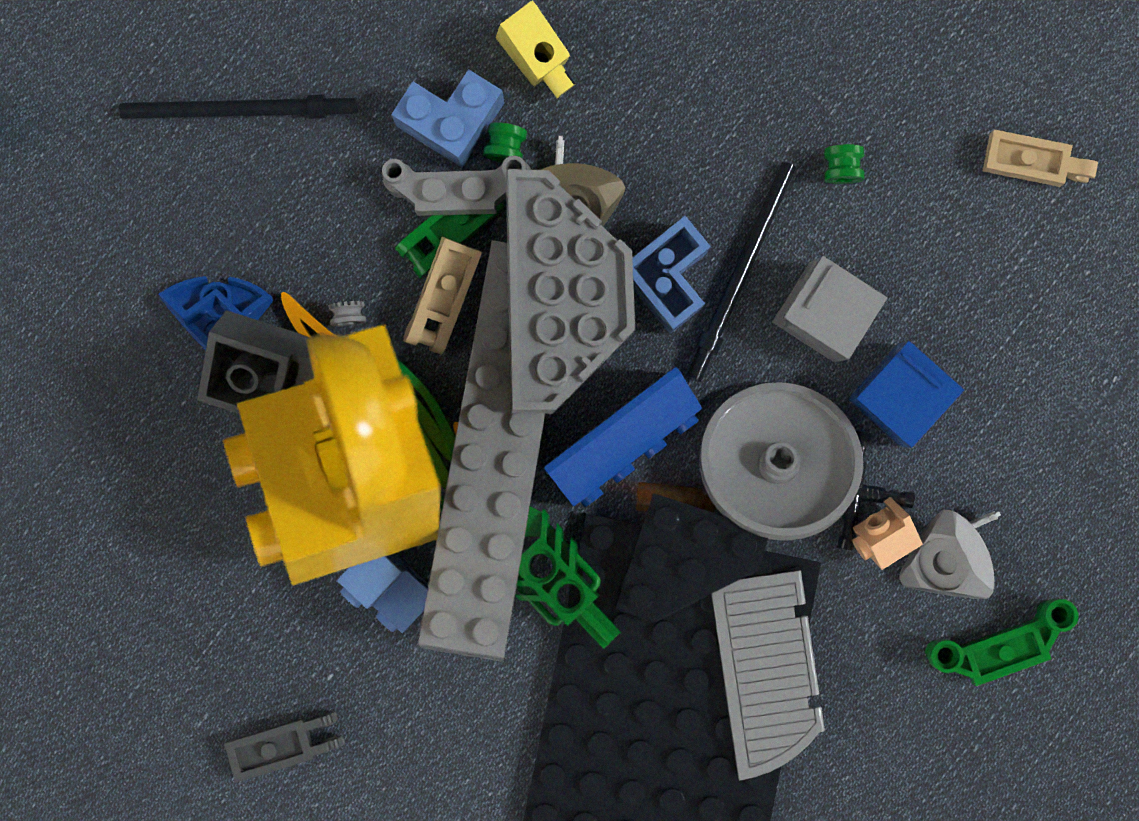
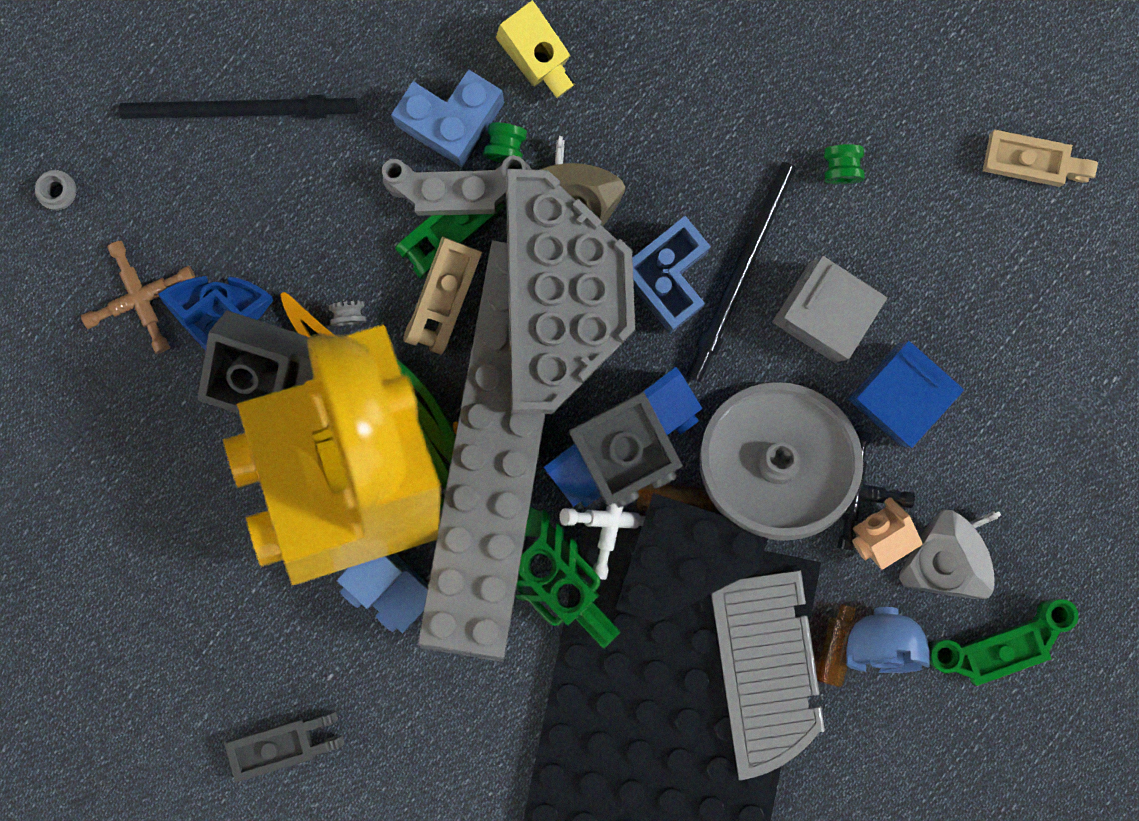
none -> light grey plate [35,170,77,210]
none -> medium nougat piece [81,241,196,354]
none -> white piece [560,503,646,580]
none -> dark grey plate [568,391,683,508]
none -> clear orange cylinder [816,604,856,687]
none -> medium blue cylinder [846,607,930,673]

